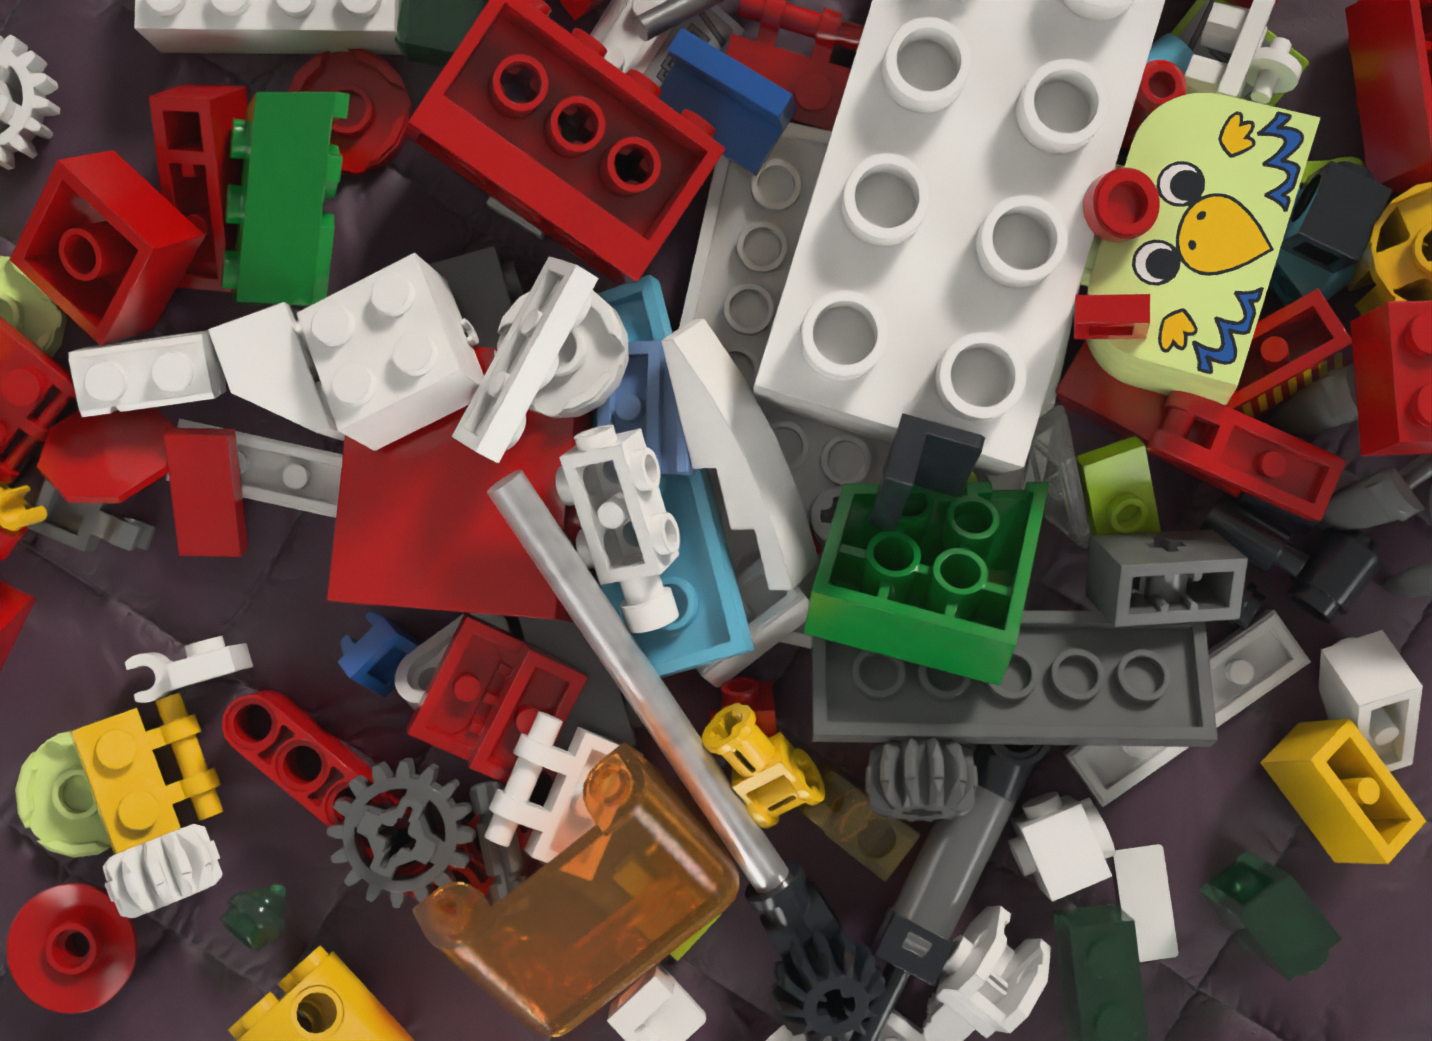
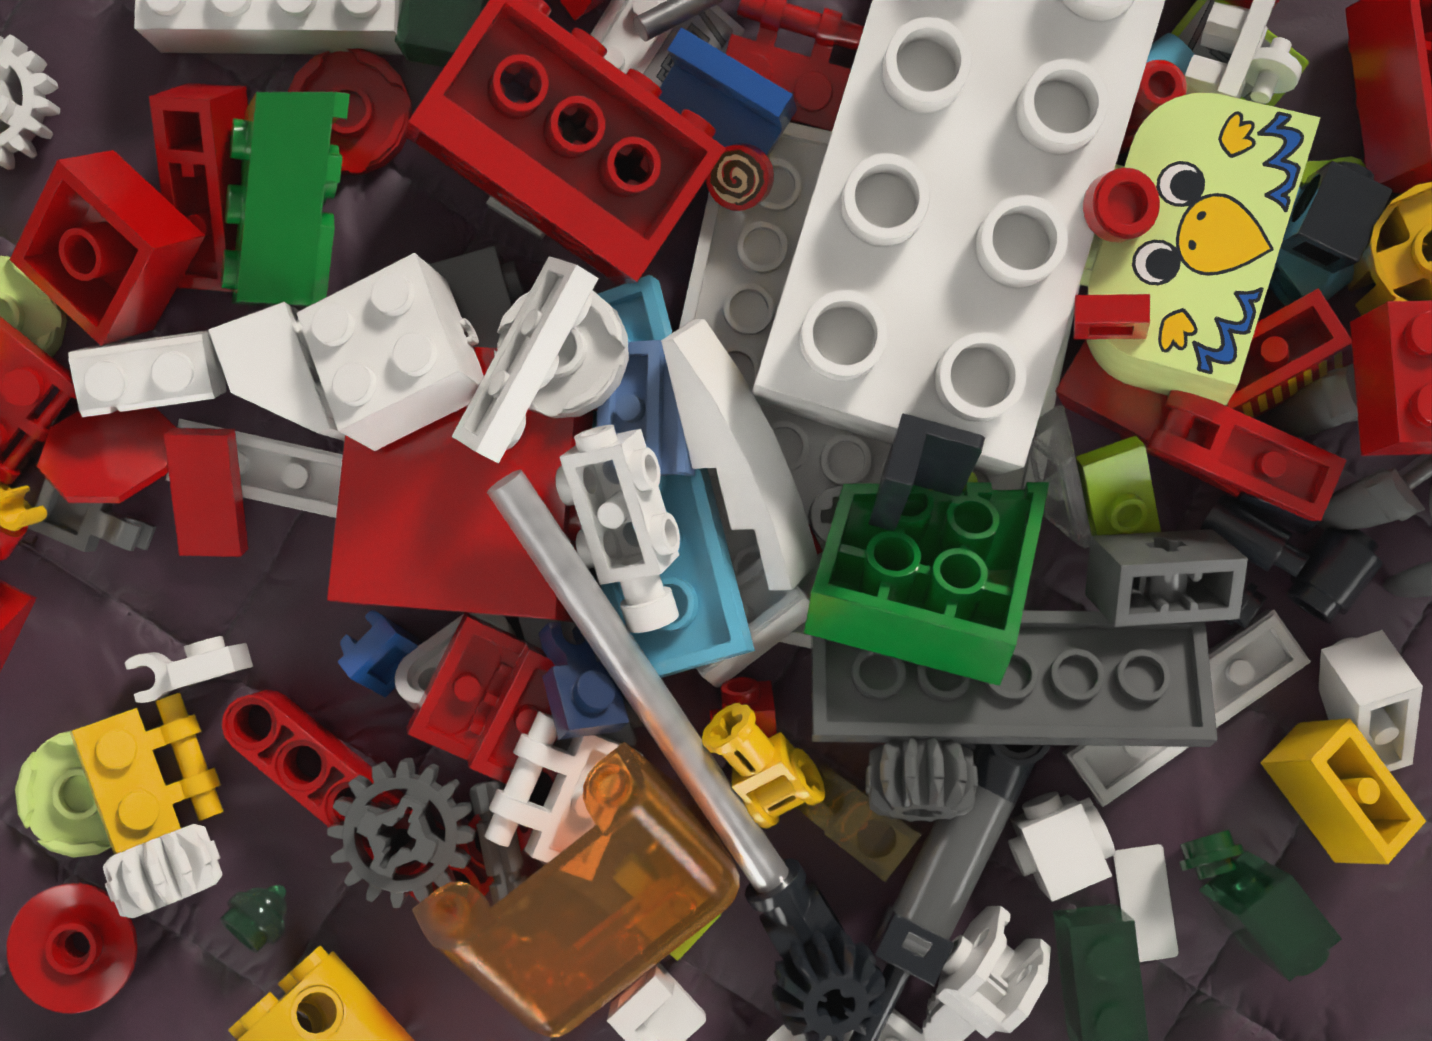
none -> dark blue plate [538,621,629,740]
none -> tile [706,143,774,211]
none -> dark green plate [1179,830,1245,880]

